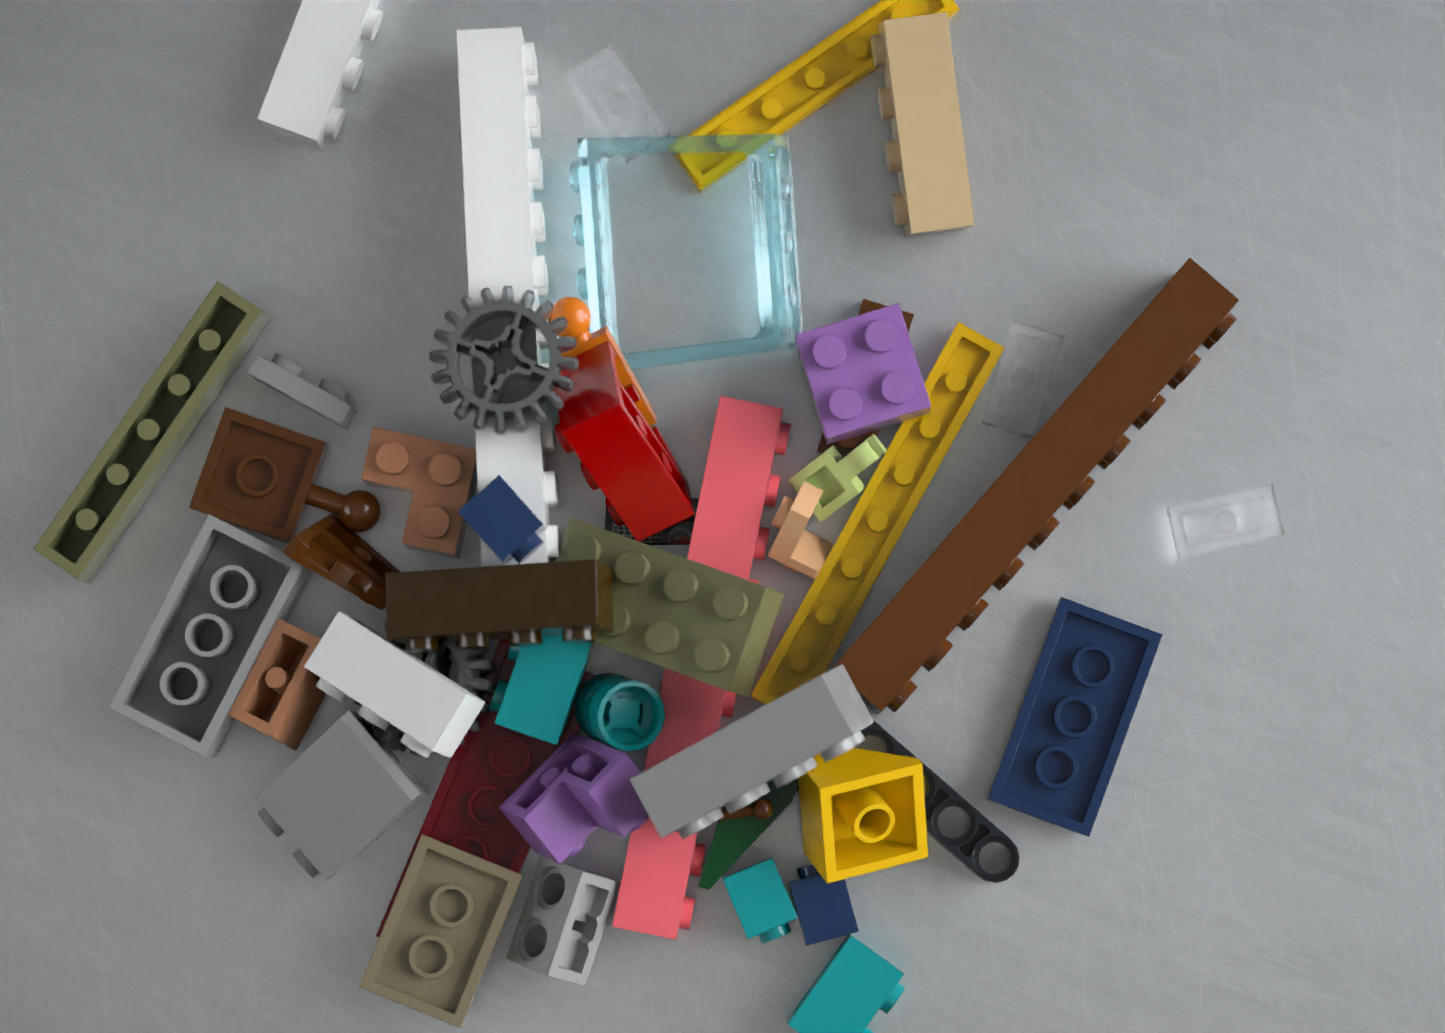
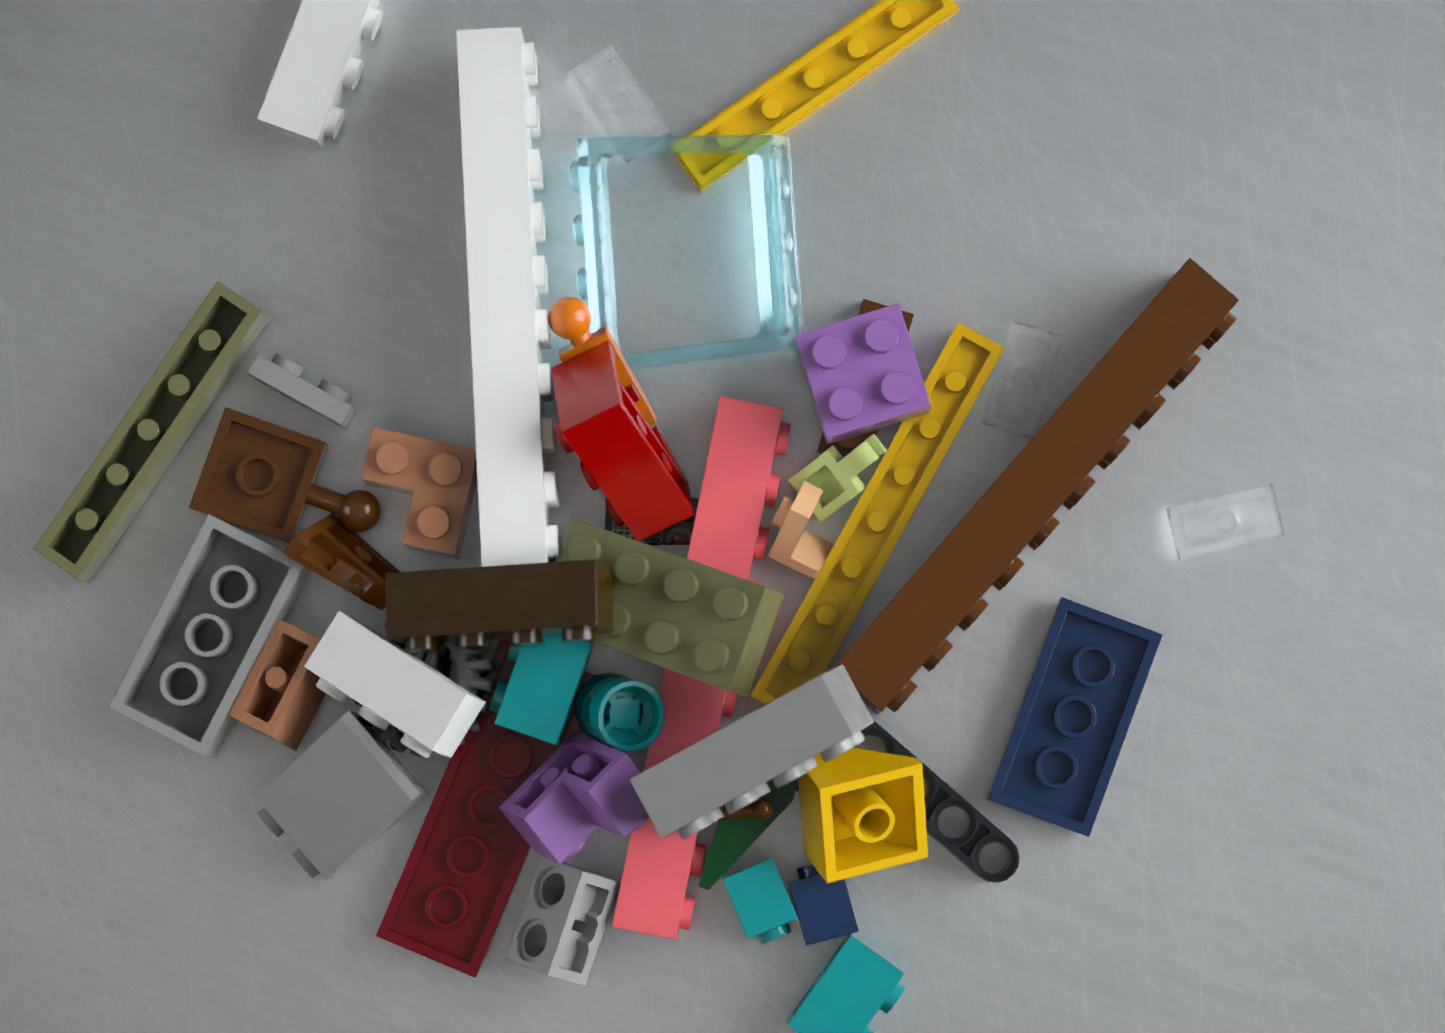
dark tan plate [359,834,524,1028] -> none
dark grey gear [429,286,579,435] -> none
dark blue brick [458,475,546,565] -> none
tan brick [871,12,975,237] -> none

